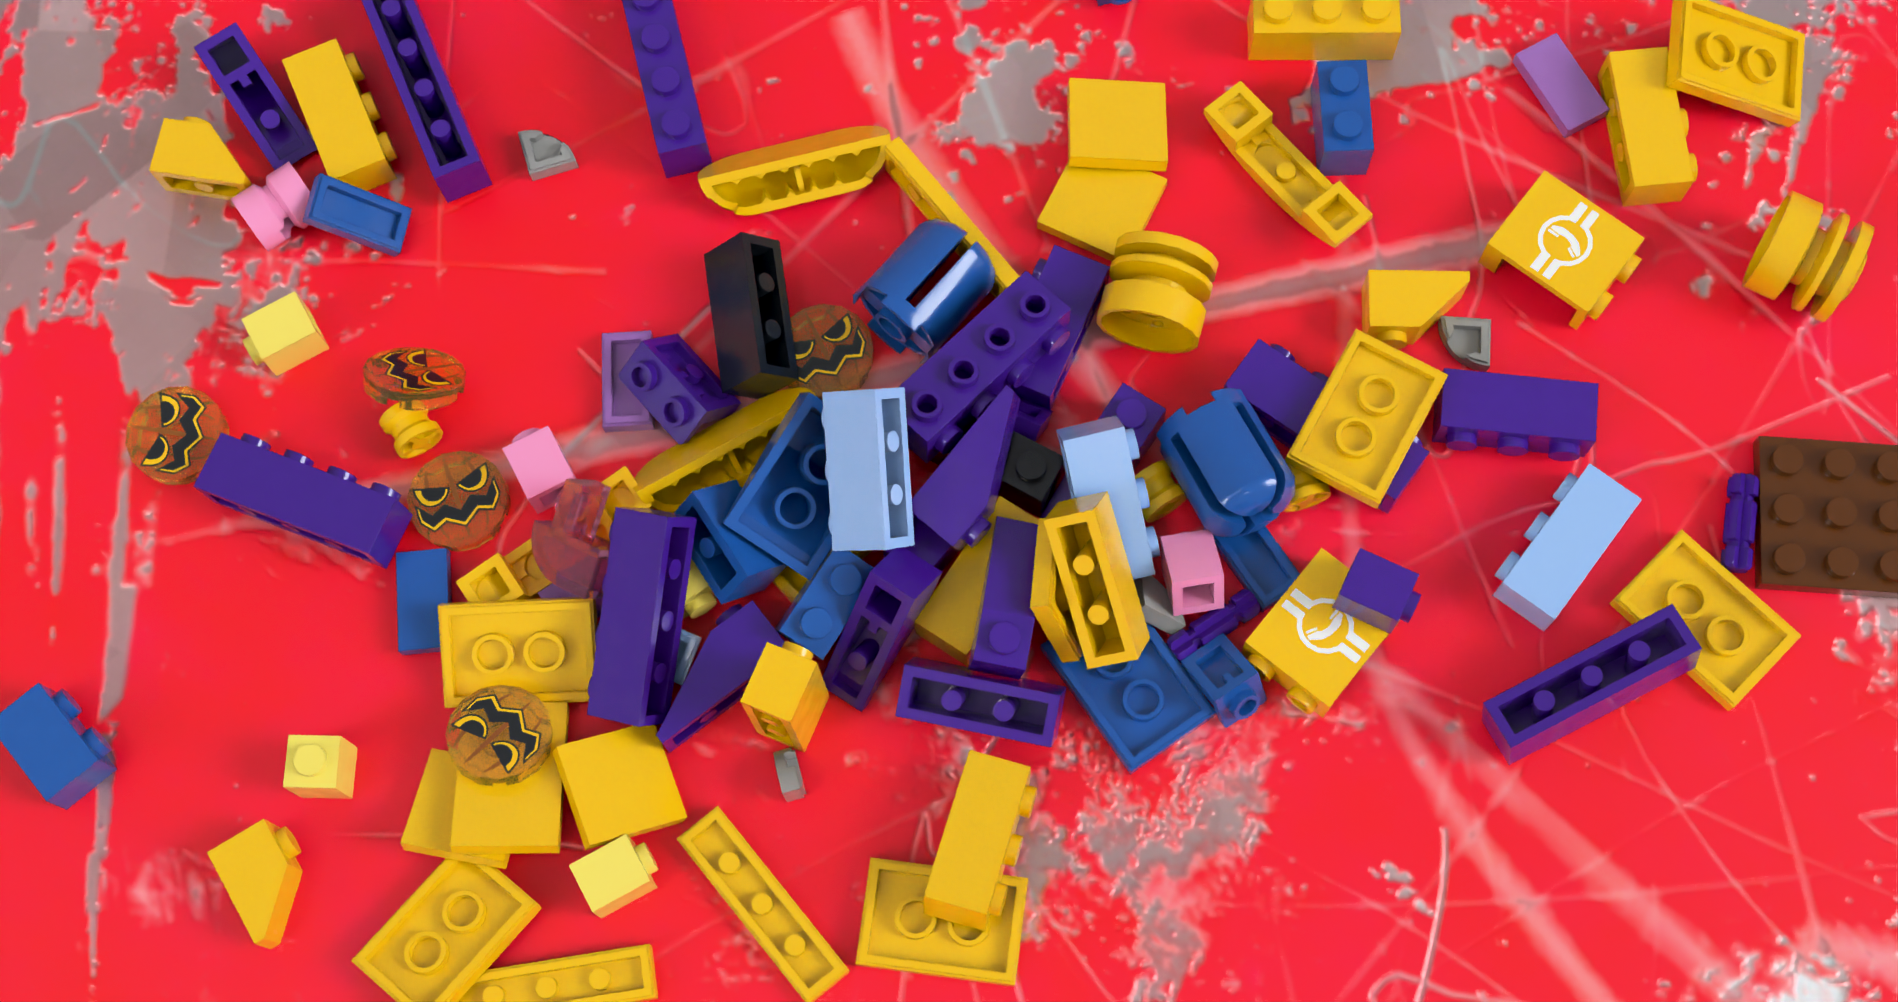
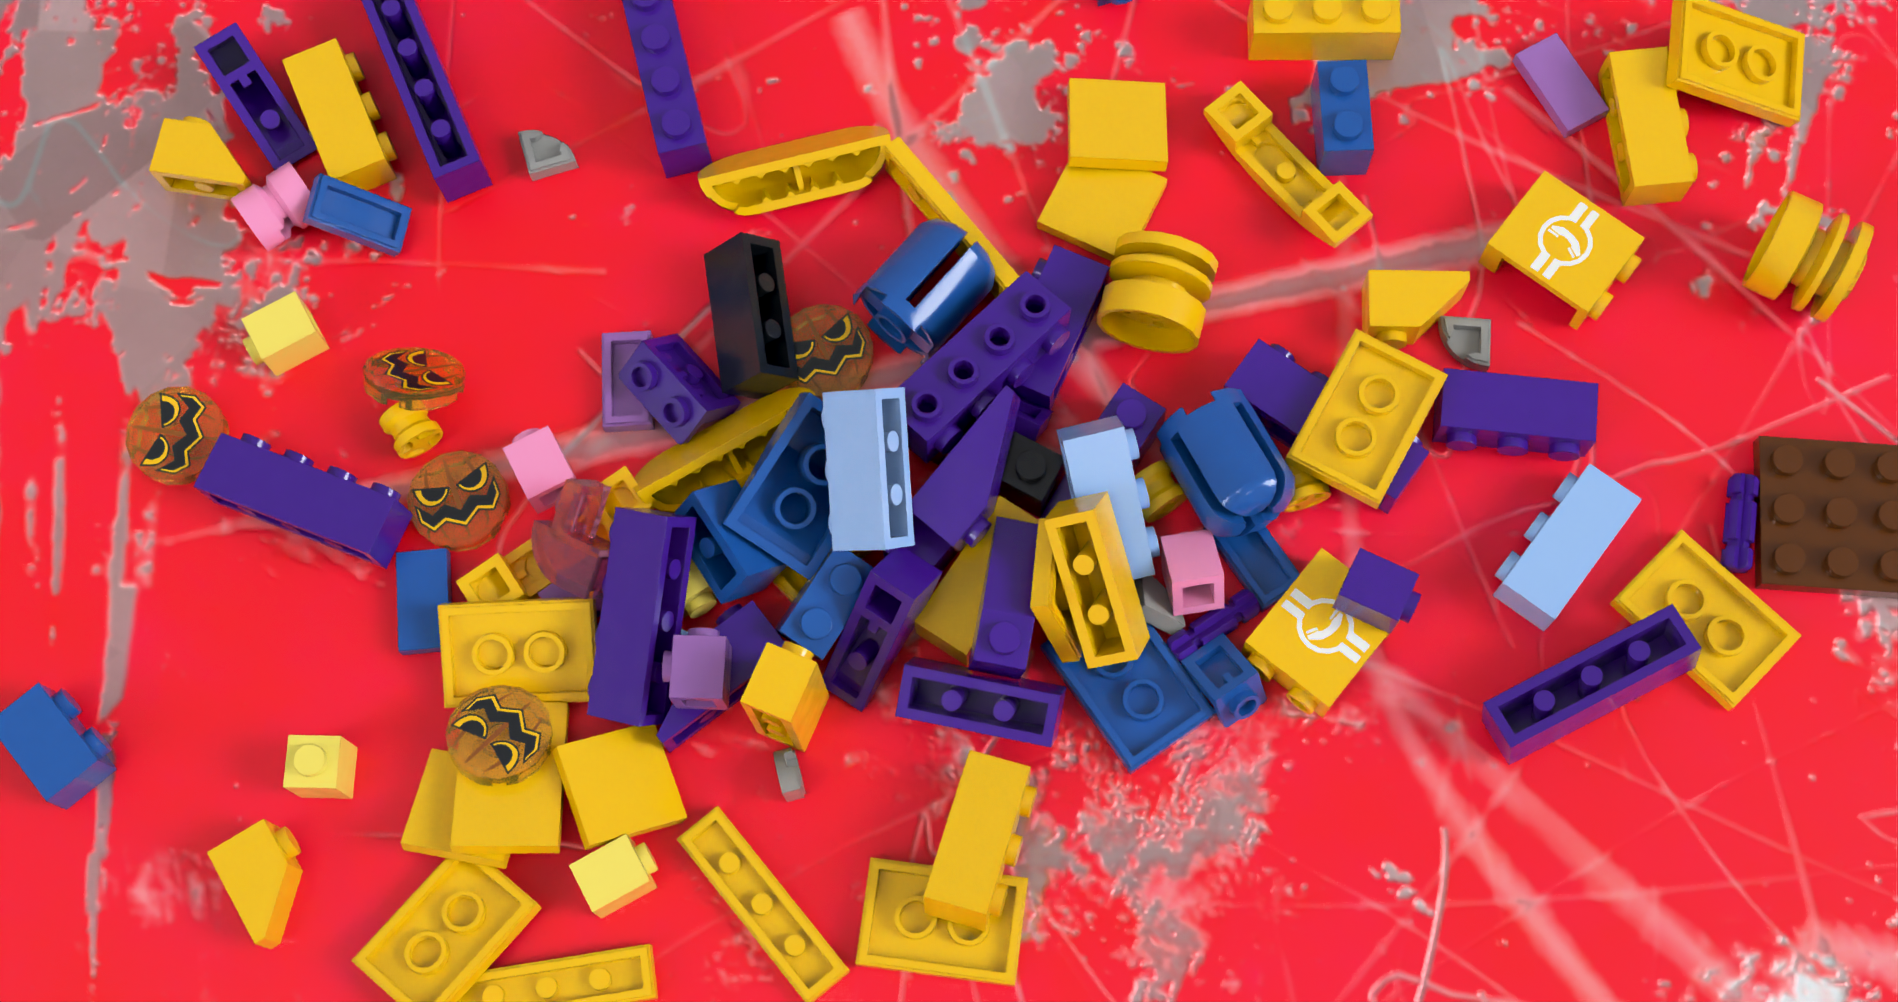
none -> medium lavender brick [662,628,733,710]

